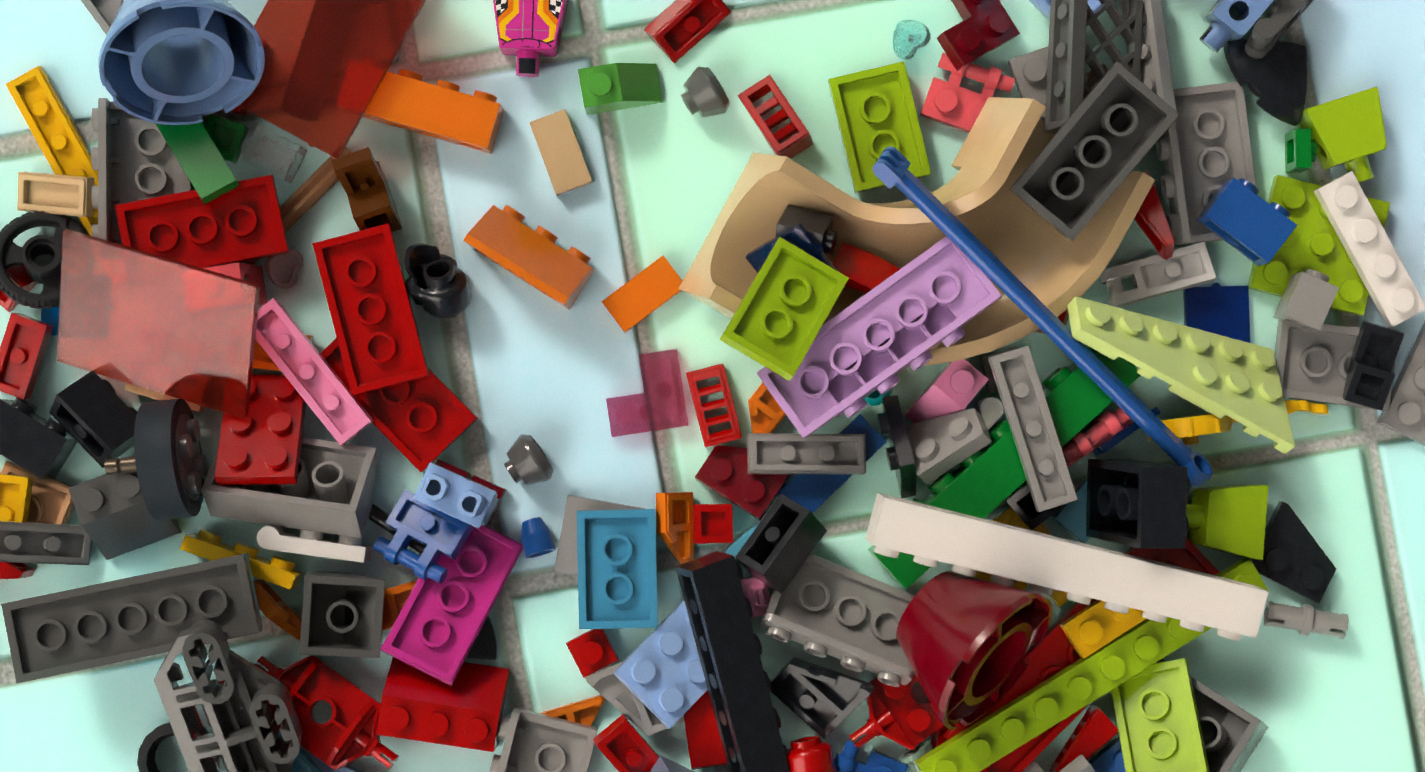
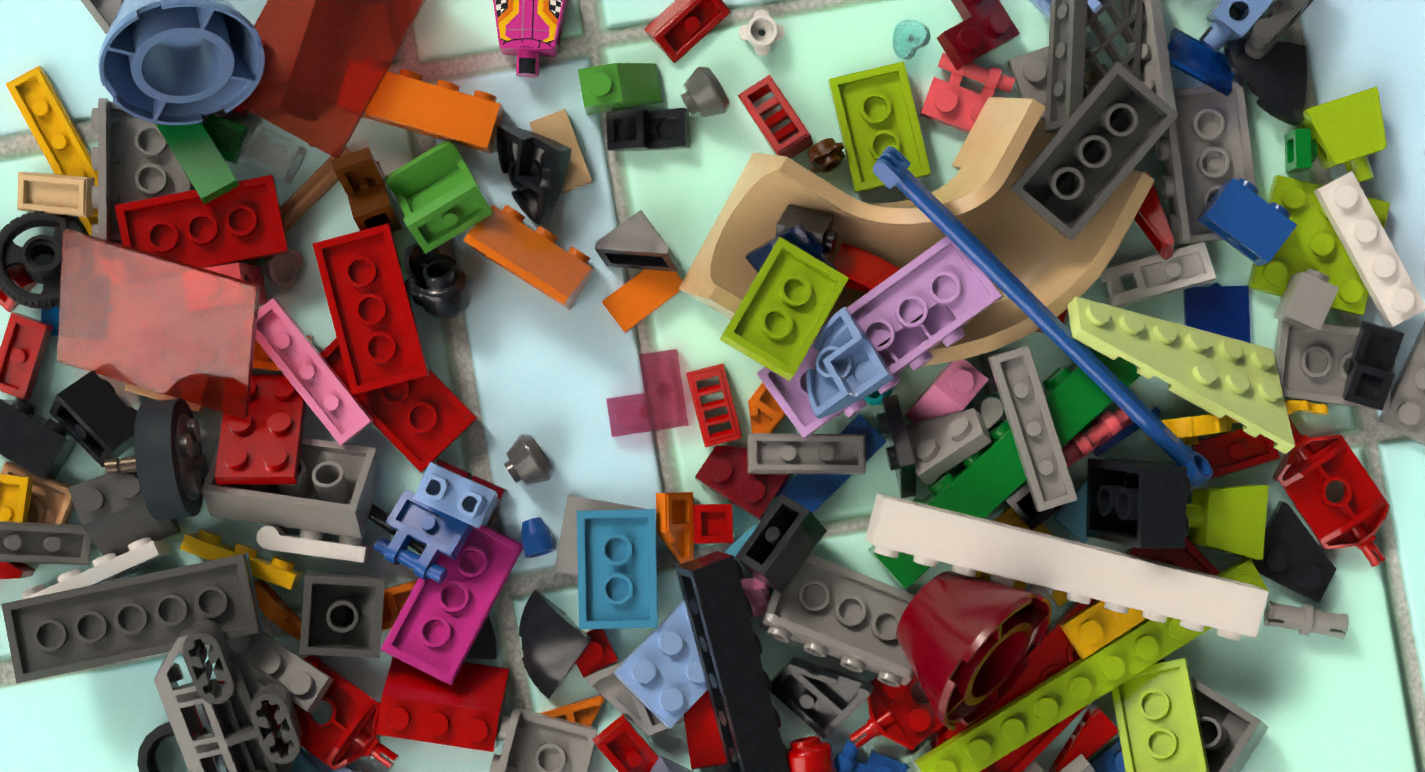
none -> white plate [21,537,172,600]
none -> light grey plate [208,631,334,713]
none -> bright green panel [384,139,494,254]
none -> black brick [496,124,572,226]
none -> black brick [519,589,593,699]
none -> slope [594,210,680,272]
none -> black slope [606,108,690,151]
none -> white plate [739,9,785,56]
none -> medium blue brick [806,307,894,419]
none -> reddish brown plate [807,138,845,174]
none -> clear blue piece [1167,27,1235,97]
none -> red plate [1191,427,1280,479]
none -> red plate [1272,416,1390,567]

